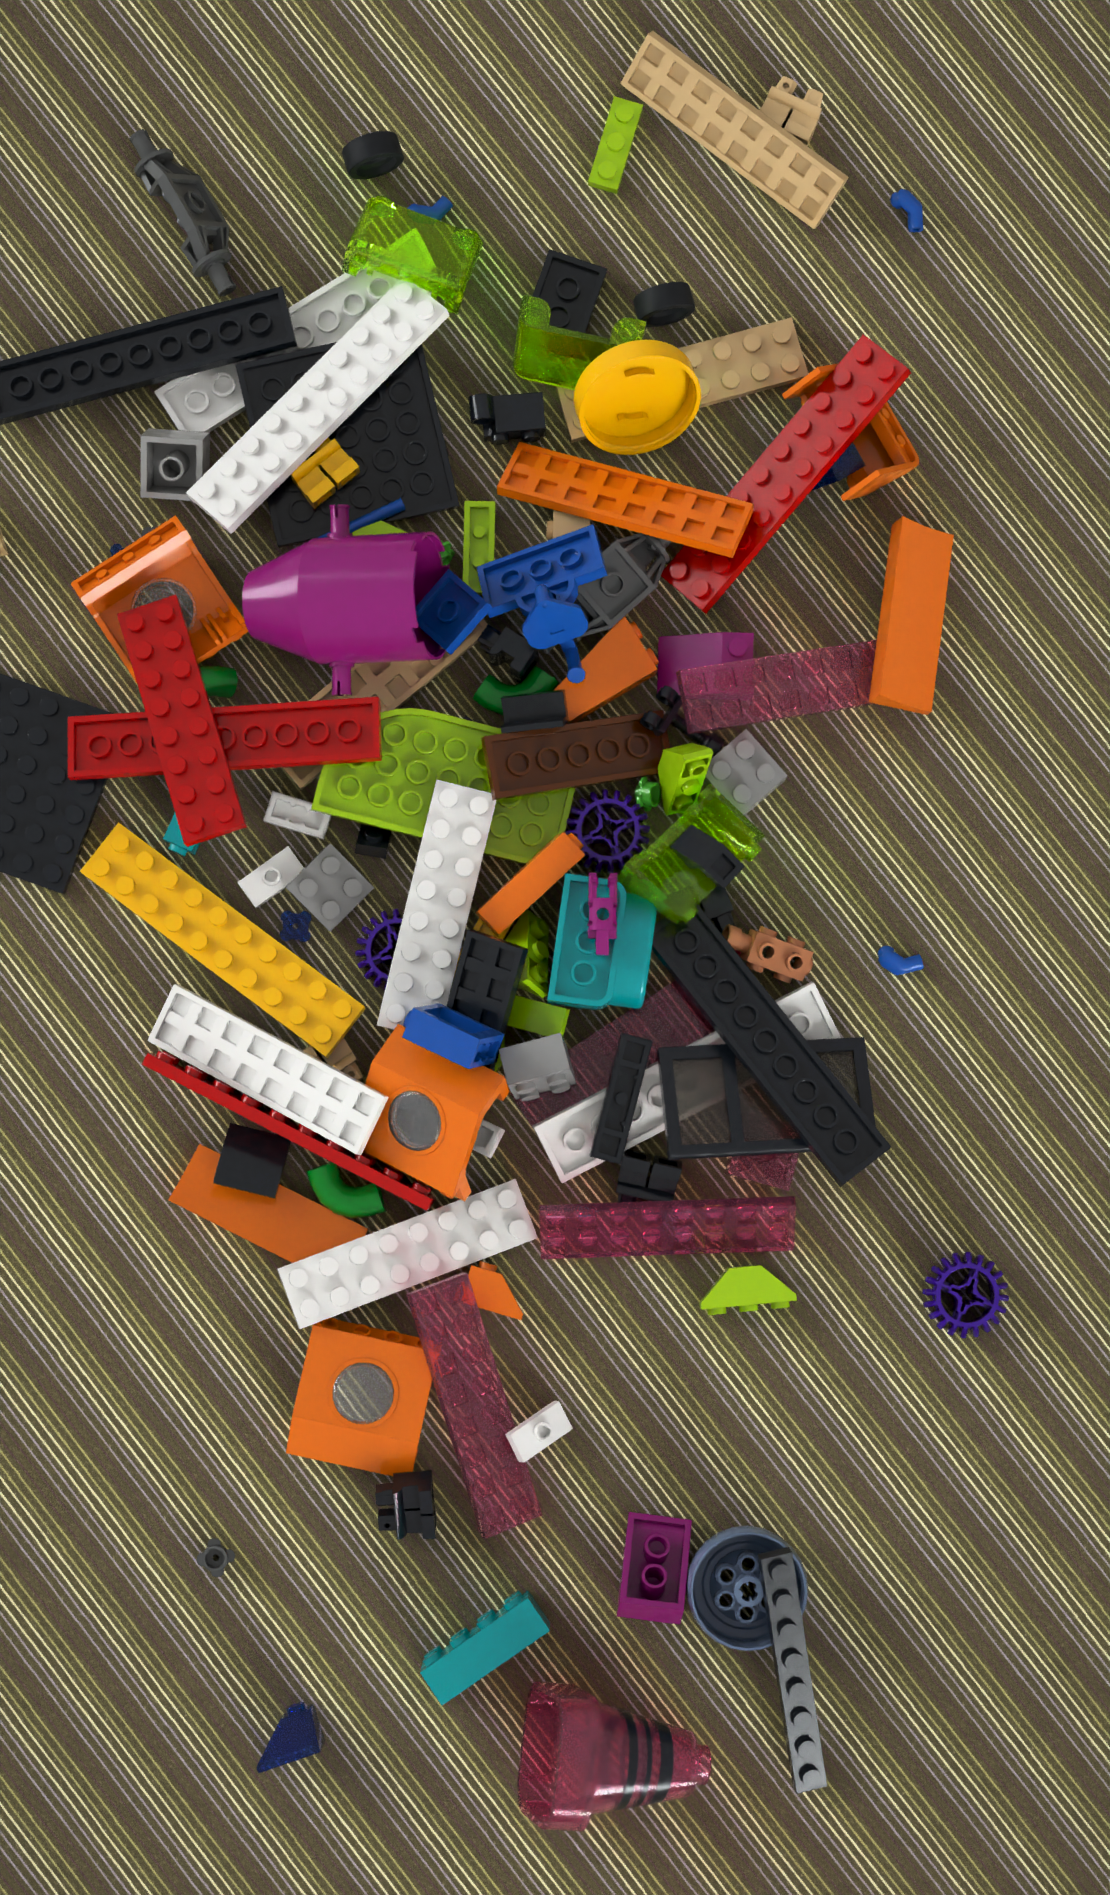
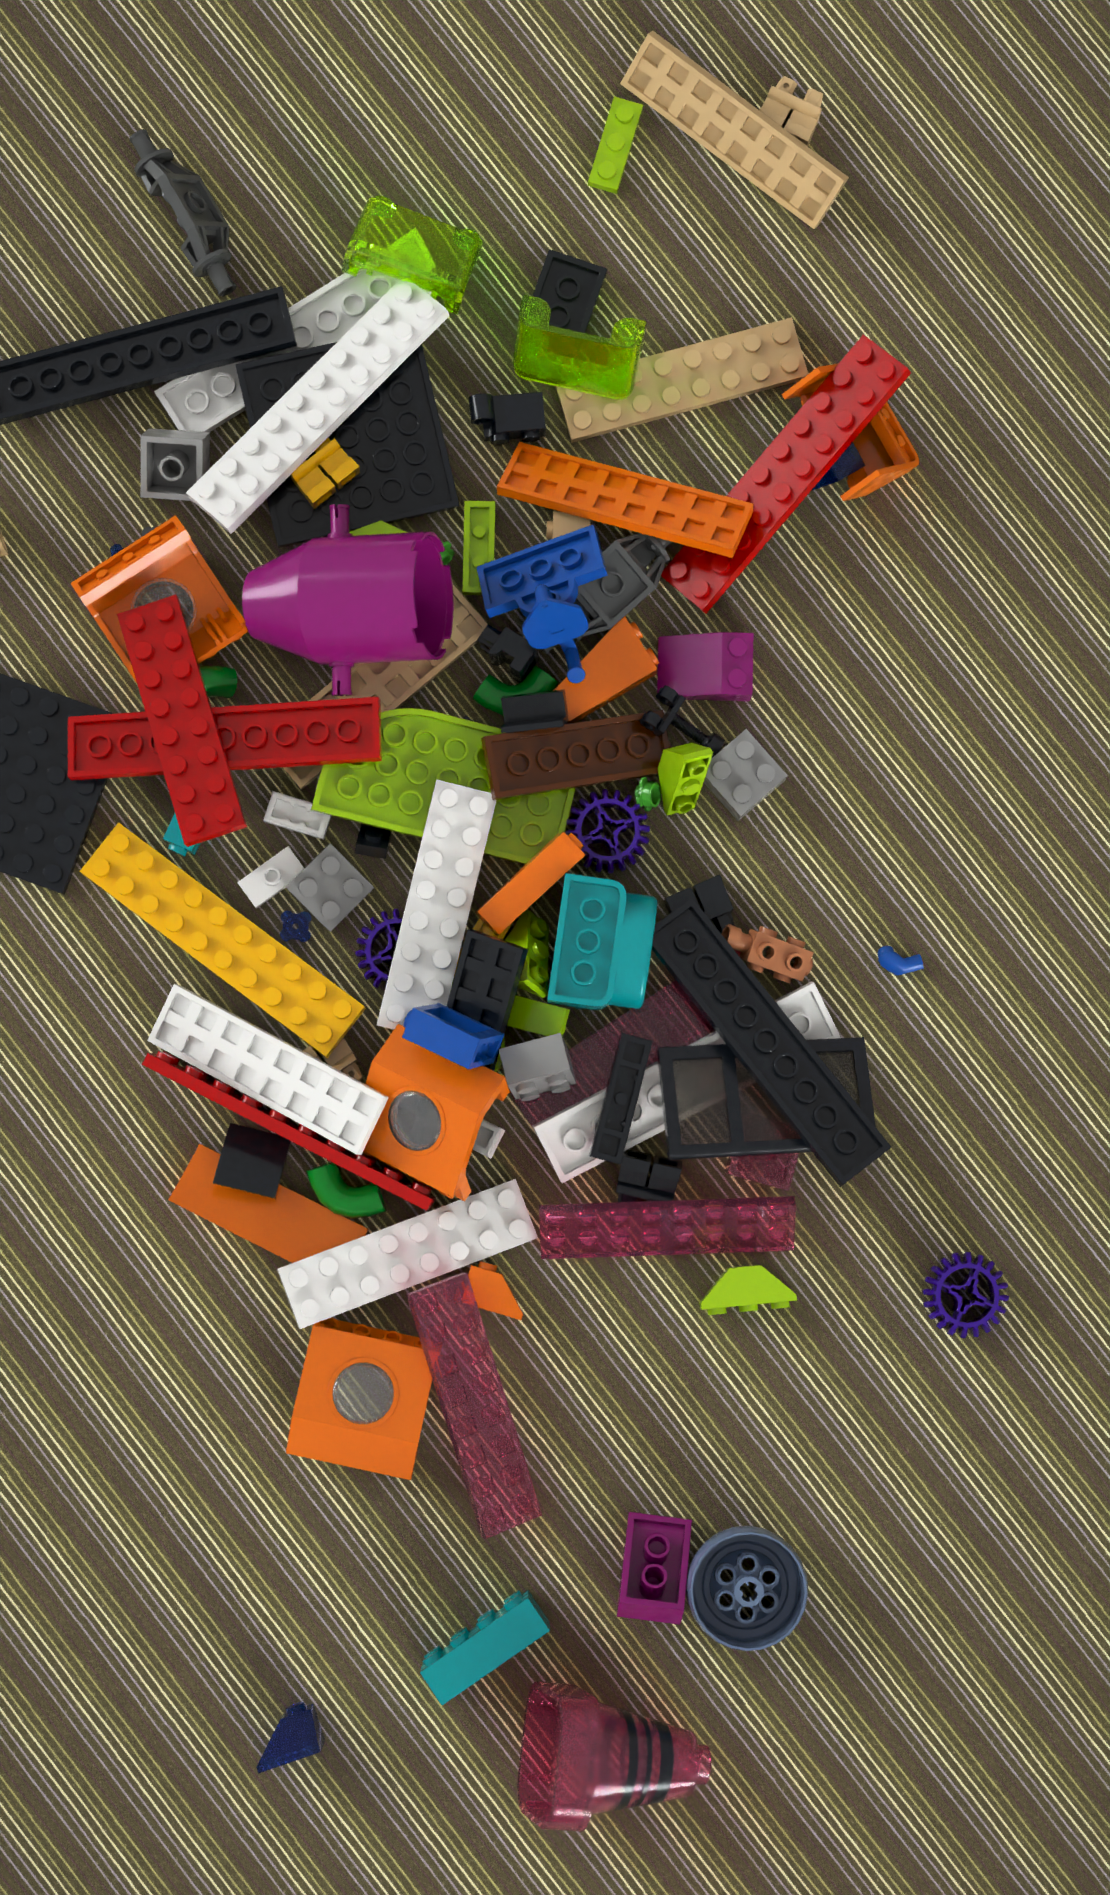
dark grey plate [197,1538,235,1577] -> none
blue piece [317,498,406,538] -> none
black tyre [342,131,404,179] -> none
black hips [375,1470,436,1540] -> none
blue arm [406,196,453,226] -> none
blue plate [416,569,493,655] -> none
white plate [505,1401,573,1462] -> none
yellow piece [573,340,701,455] -> none
magenta hinge [588,872,618,956] -> none
clear neon green windscreen [618,783,765,924] -> none
black tyre [633,282,695,327] -> none
black slope [669,825,745,890] -> none
clear pink plate [676,640,877,734] -> none
plate [757,1547,827,1794] -> none
orange arch [869,516,954,715] -> none
blue arm [890,189,924,233] -> none

